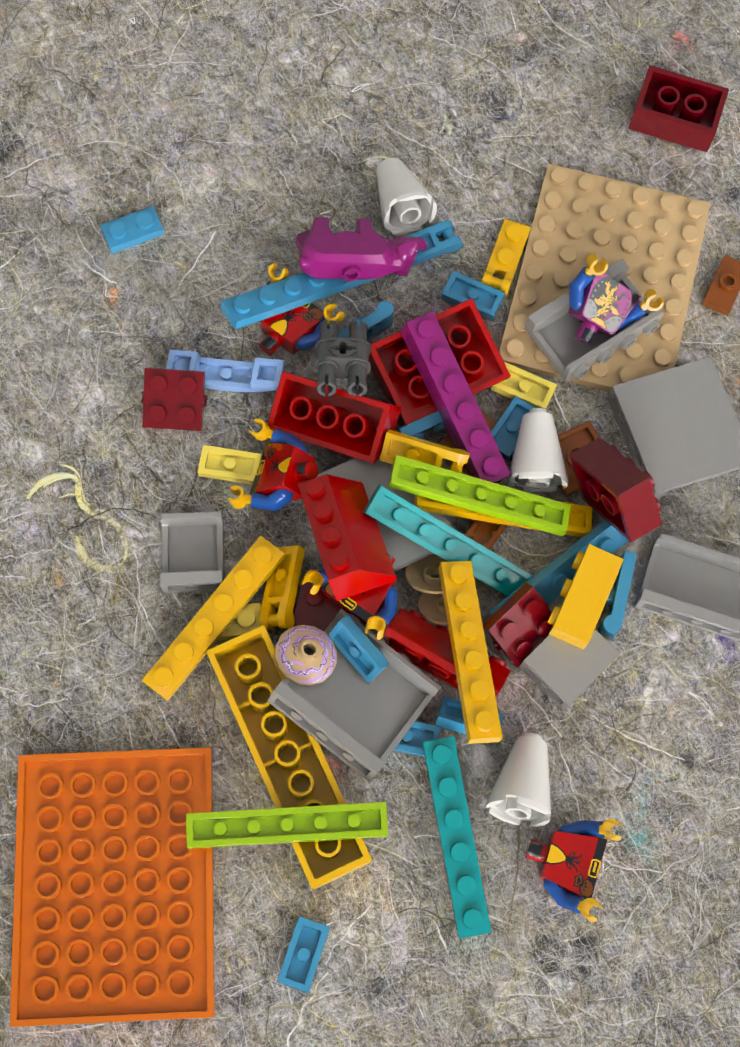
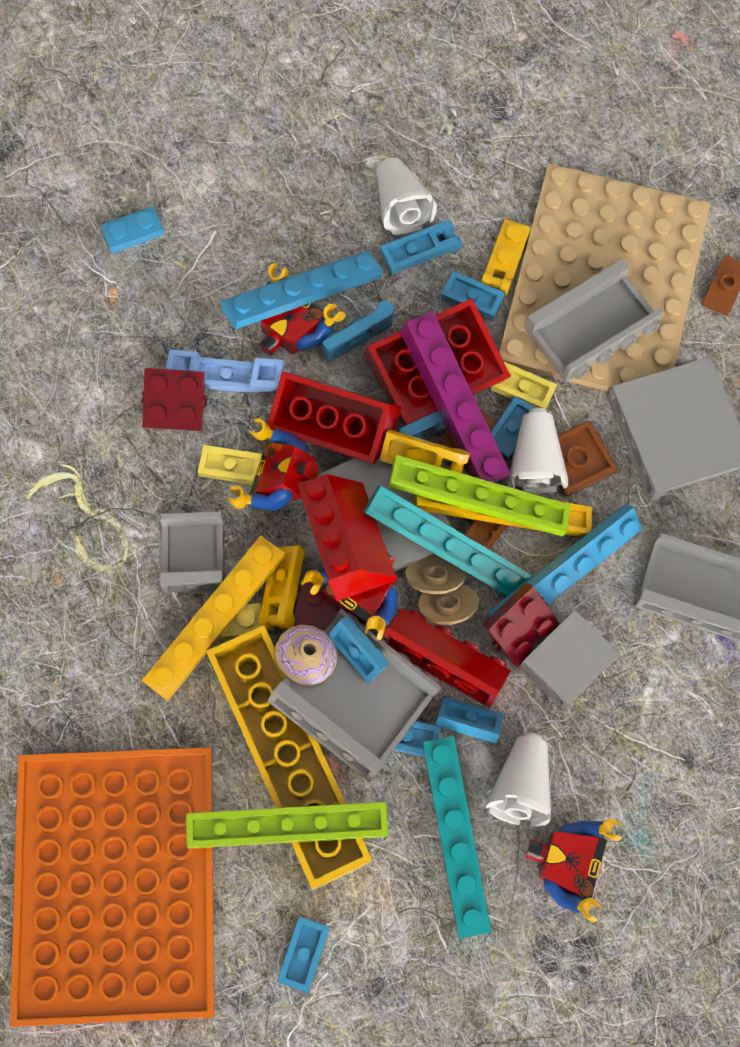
magenta animal [296,217,427,281] -> none
dark grey pin [314,320,371,397] -> none
yellow plate [439,561,503,744] -> none
yellow brick [547,544,624,650] -> none
torso [569,254,664,344] -> none
dark red brick [569,437,662,542] -> none
dark azure plate [598,551,637,639] -> none
dark red brick [628,65,729,152] -> none

